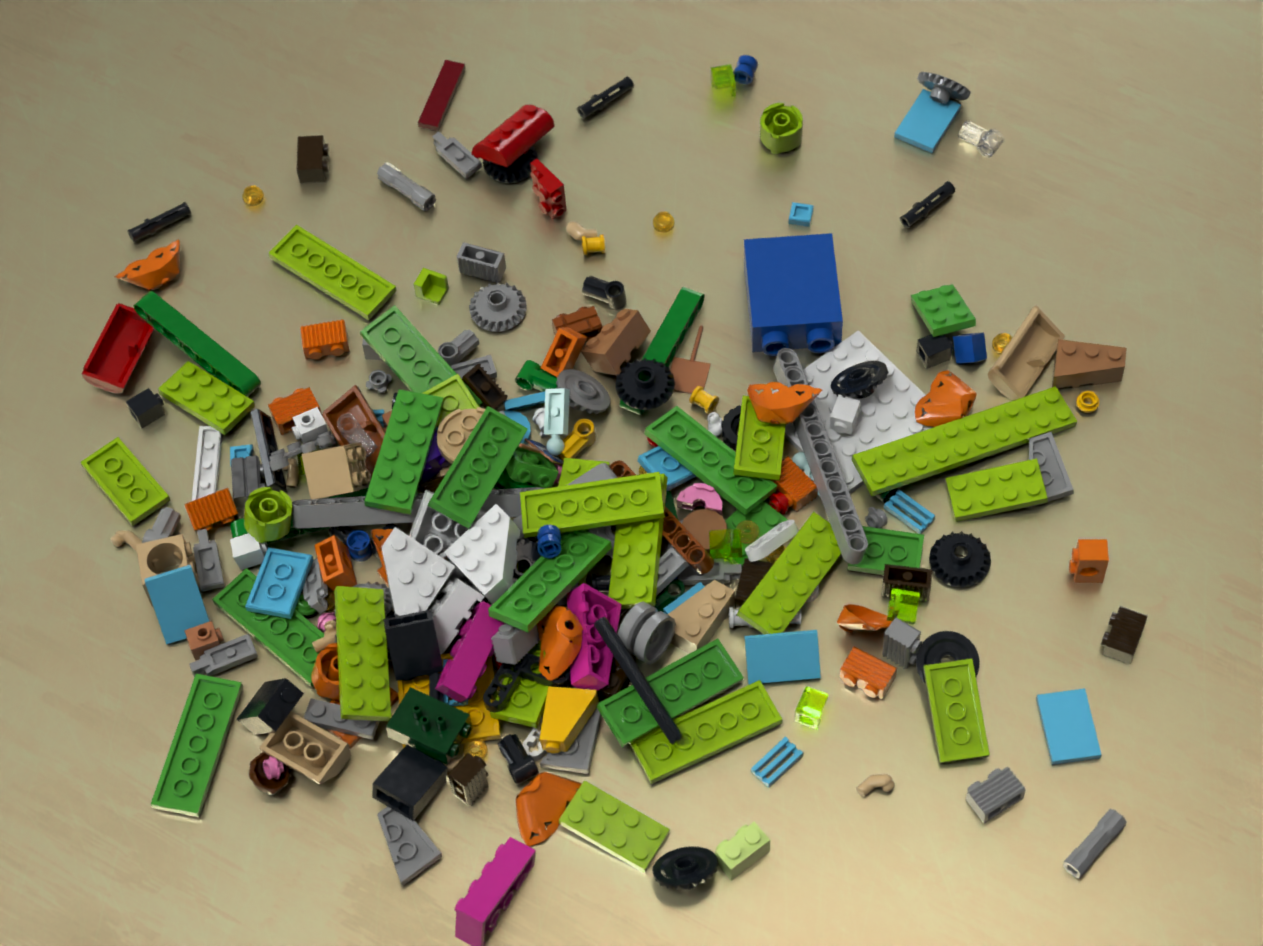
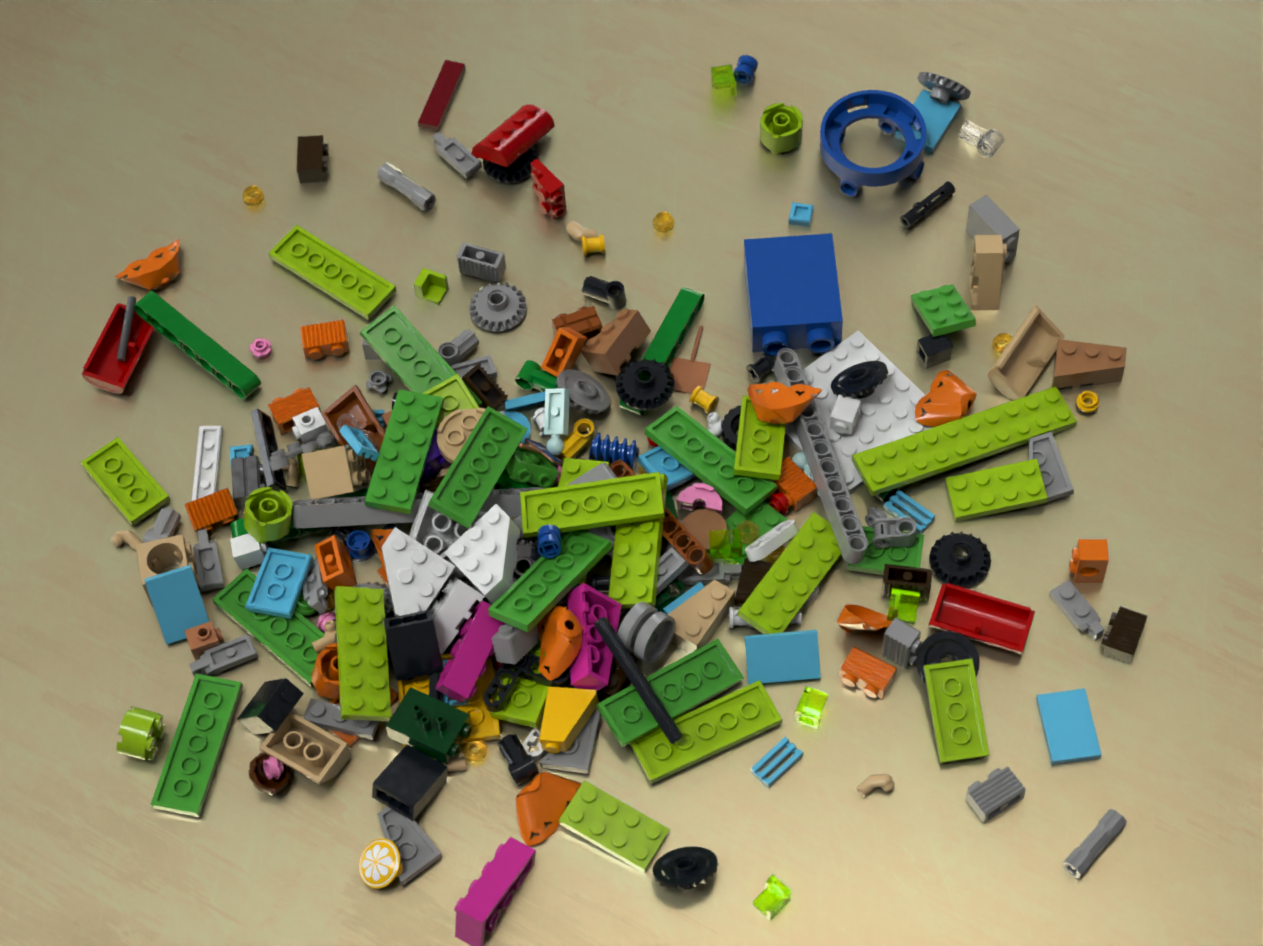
black brick [126,388,165,428] -> none
black pin [127,202,191,242] -> none
lime plate [158,361,255,435] -> none
dark brown brick [448,753,489,806] -> none
black pin [577,76,634,119] -> none
yellowish green brick [715,822,770,880] -> none
blue panel [953,332,987,363] -> none
none -> dark grey bar [116,296,137,362]
none -> lime brick [116,706,165,761]
none -> bright pink plate [250,338,272,359]
none -> medium azure tile [339,425,379,461]
none -> dish [359,838,403,889]
none -> blue piece [589,433,639,470]
none -> black bush [746,353,775,382]
none -> clear neon green panel [753,874,791,920]
none -> blue piece [820,90,926,196]
none -> light grey piece [871,517,917,548]
none -> red container [928,583,1035,655]
none -> light grey brick [966,195,1020,262]
none -> tan wedge [969,235,1007,310]
none -> light grey hinge [1049,580,1104,640]

